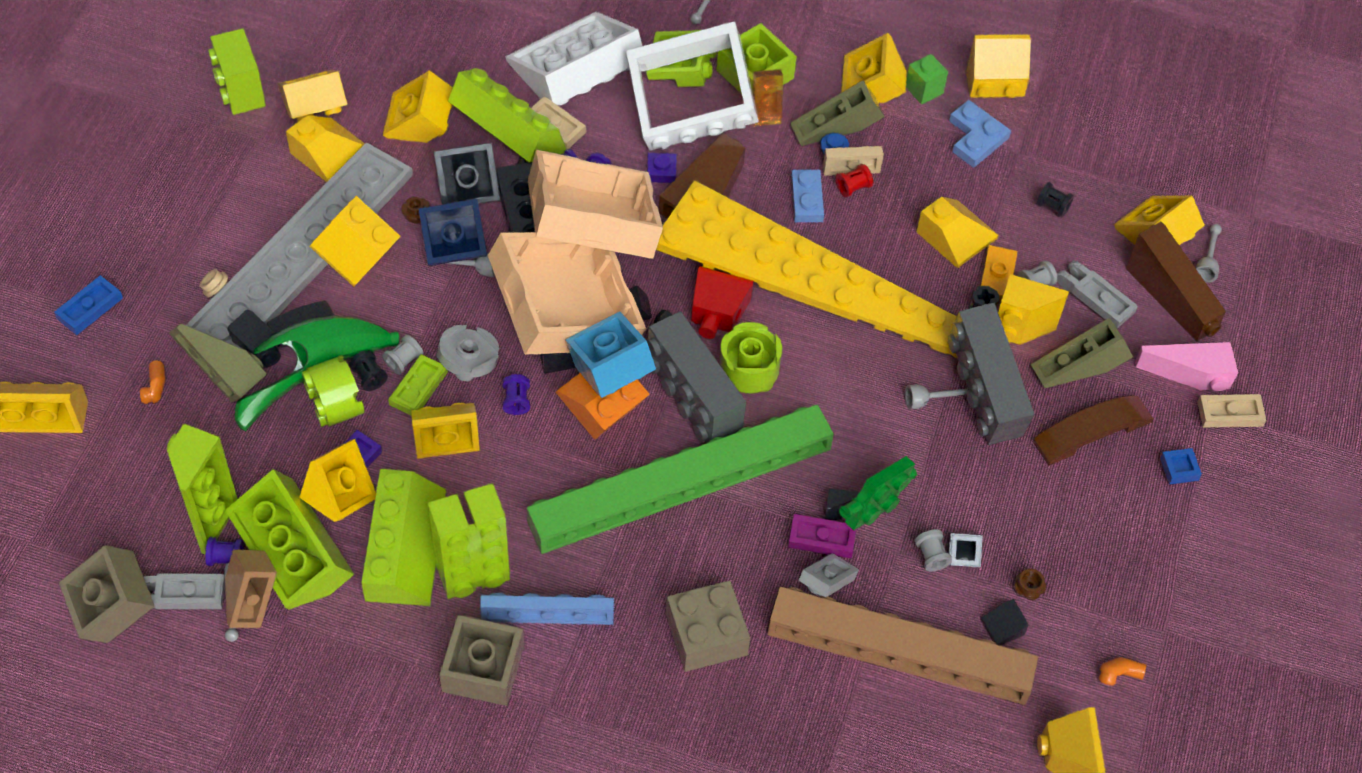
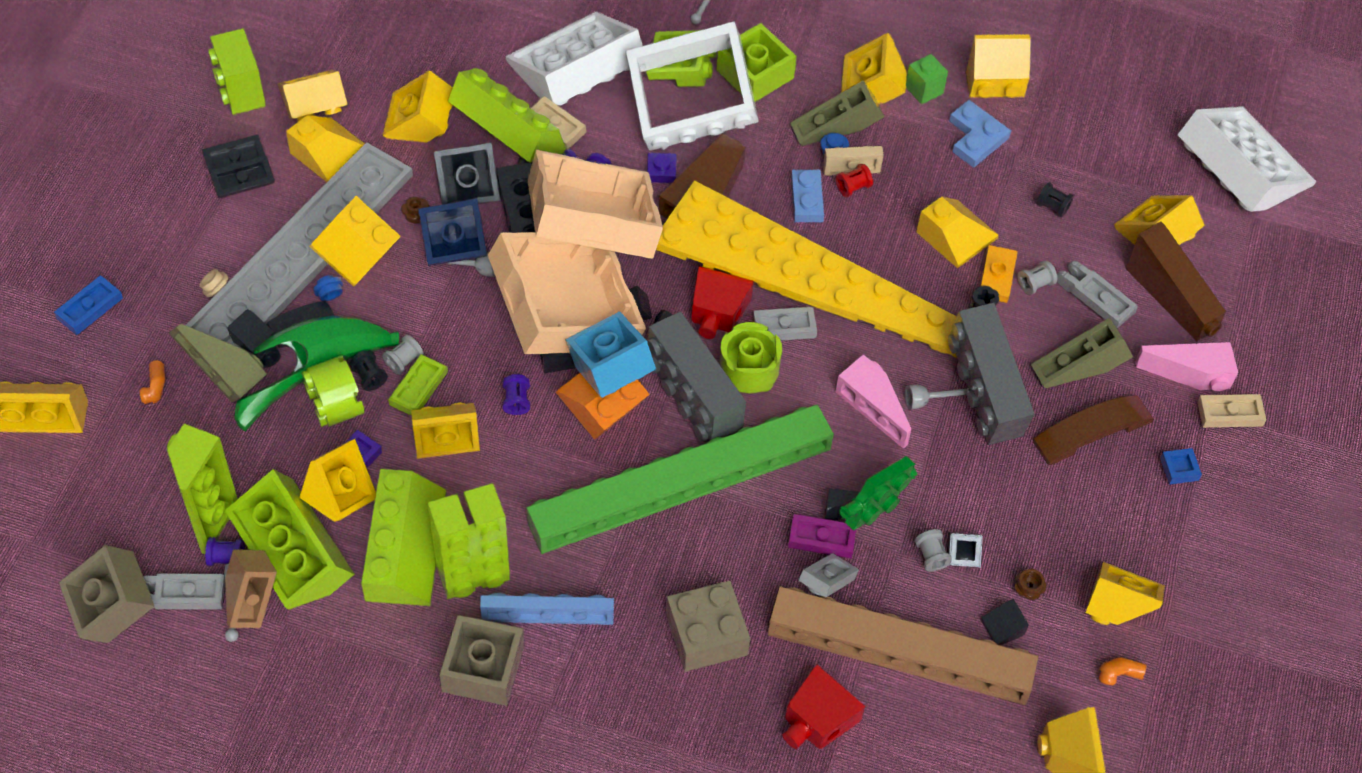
light grey plate [436,325,499,381] -> none
clear orange plate [753,69,783,126] -> none
yellow slope [998,274,1069,345] -> none
light grey hinge [1195,224,1222,282] -> none
none -> black slope [202,134,275,199]
none -> blue plate [313,275,343,301]
none -> light grey plate [753,307,817,340]
none -> red torso [782,665,865,749]
none -> bright pink slope [836,354,911,449]
none -> yellow slope [1086,562,1165,625]
none -> white slope [1178,107,1316,212]

